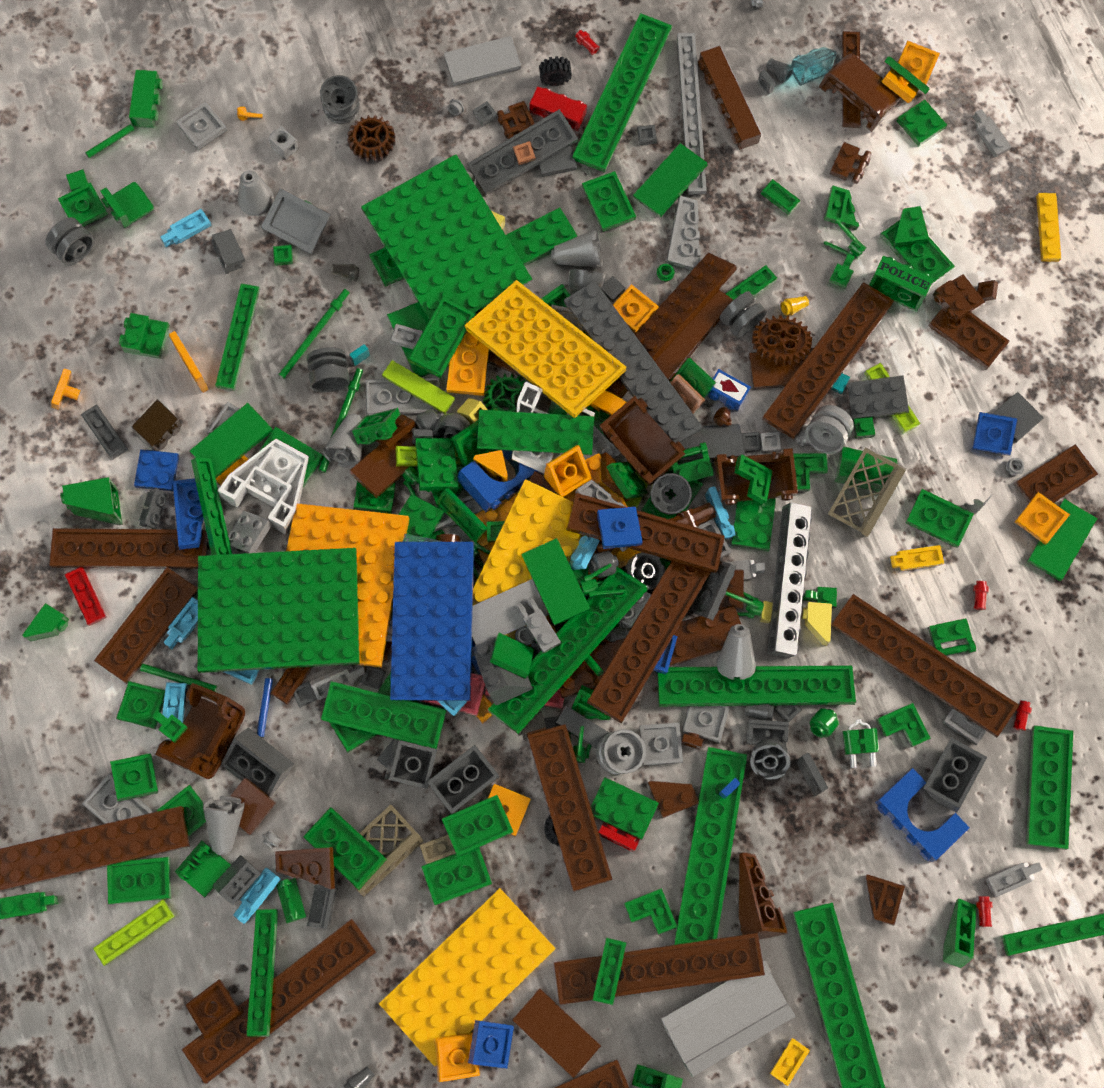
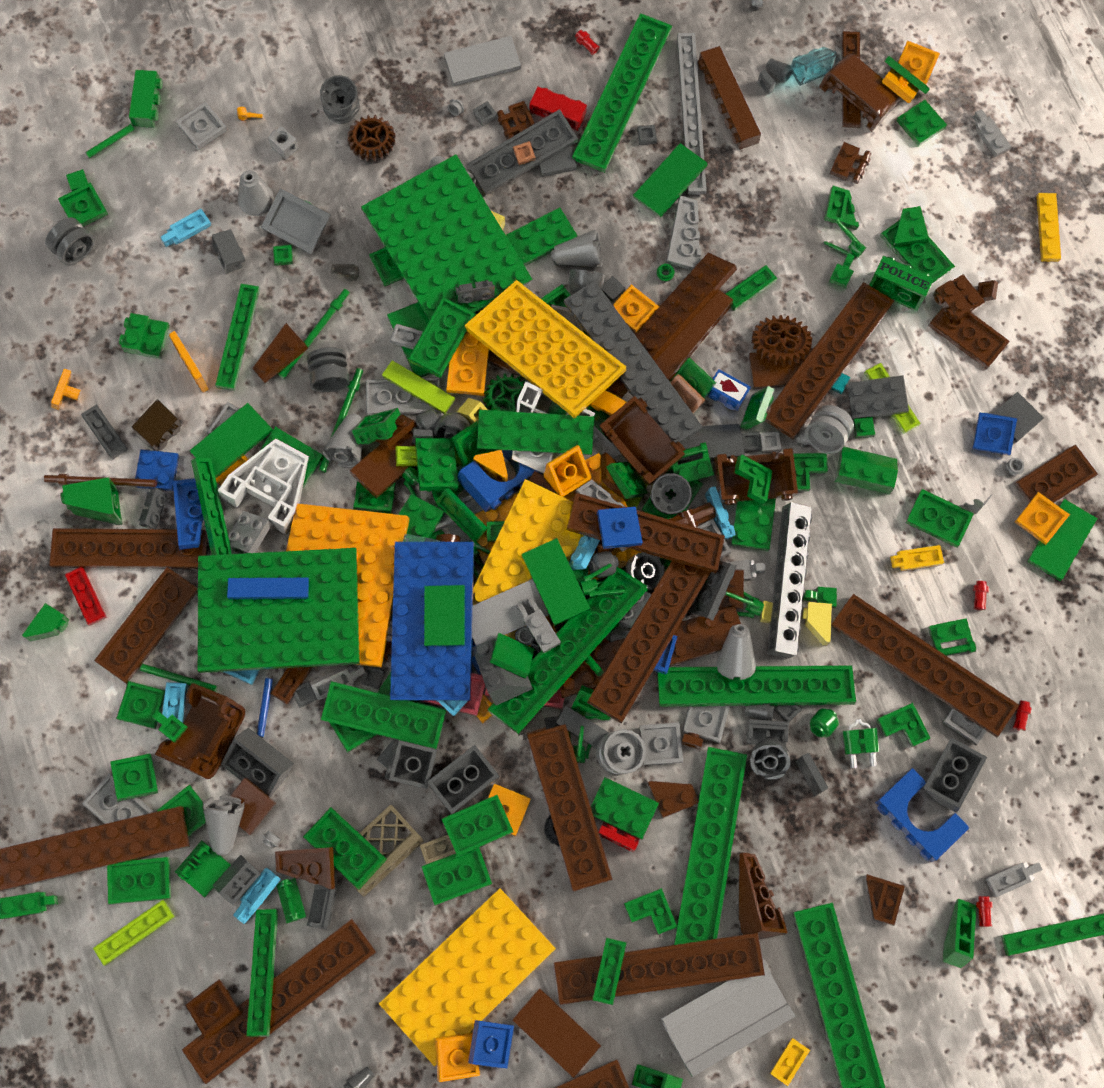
green bracket [100,182,154,228] -> none
medium azure hinge [164,597,198,649] -> none
teal tile [349,344,370,366] -> none
black tyre [539,56,572,86] -> none
green plate [582,171,636,232] -> none
reddish brown tile [713,407,732,426] -> none
dark grey wheel [719,291,767,338] -> none
blue tile [719,778,740,799] -> none
green tile [761,179,801,215] -> none
yellow cone [780,296,809,316] -> none
dark tan fence [828,447,907,537] -> none
green plate [1026,725,1074,850] -> none
none -> reddish brown bar [44,474,157,487]
none -> blue tile [227,578,309,599]
none -> reddish brown wing [252,323,308,383]
none -> green tile [424,585,465,646]
none -> dark grey hinge [455,280,495,304]
none -> green plate [740,386,774,430]

